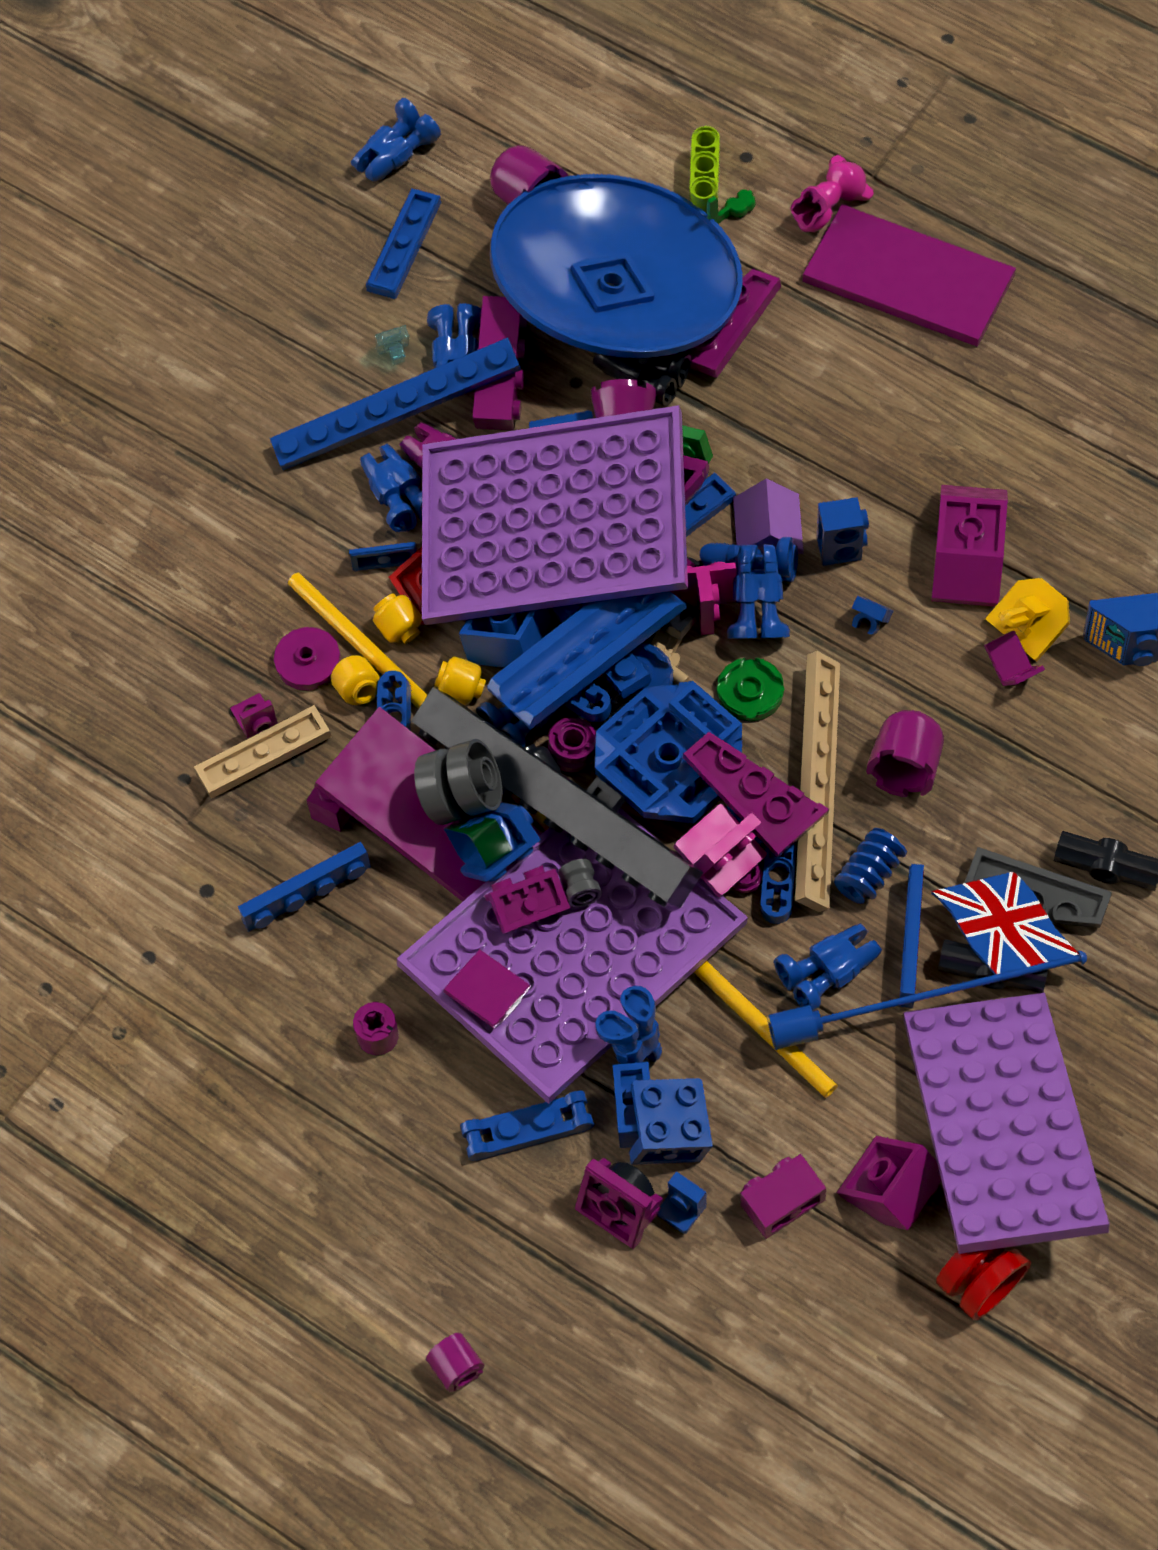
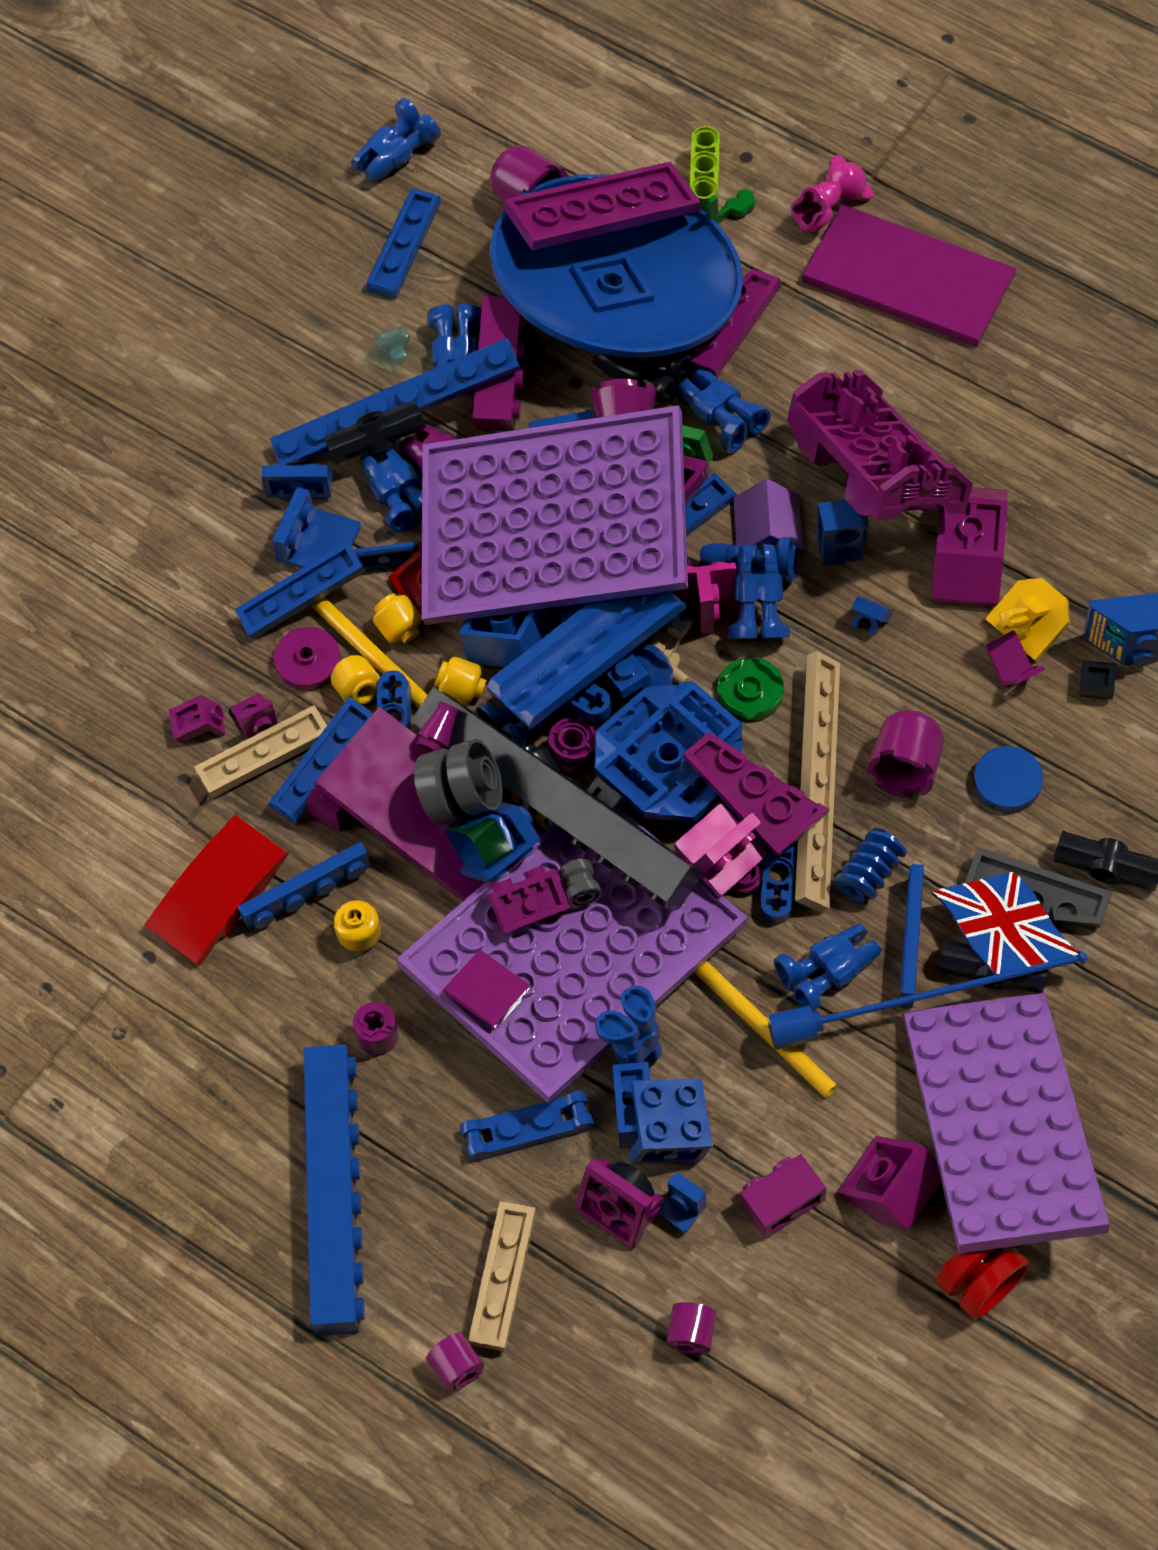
none -> red slope [144,815,289,965]
none -> magenta bracket [168,694,225,744]
none -> blue plate [235,541,366,640]
none -> blue bracket [261,463,333,498]
none -> blue tile [268,696,373,825]
none -> blue bracket [272,487,361,568]
none -> blue brick [304,1044,365,1336]
none -> black piece [325,400,426,464]
none -> yellow head [334,900,381,952]
none -> magenta cone [416,702,458,753]
none -> tan plate [468,1201,536,1352]
none -> magenta plate [503,161,700,250]
none -> magenta piece [666,1302,716,1356]
none -> blue piece [676,369,771,453]
none -> magenta piece [787,370,973,521]
none -> blue tile [973,746,1043,813]
none -> black plate [1079,660,1116,700]

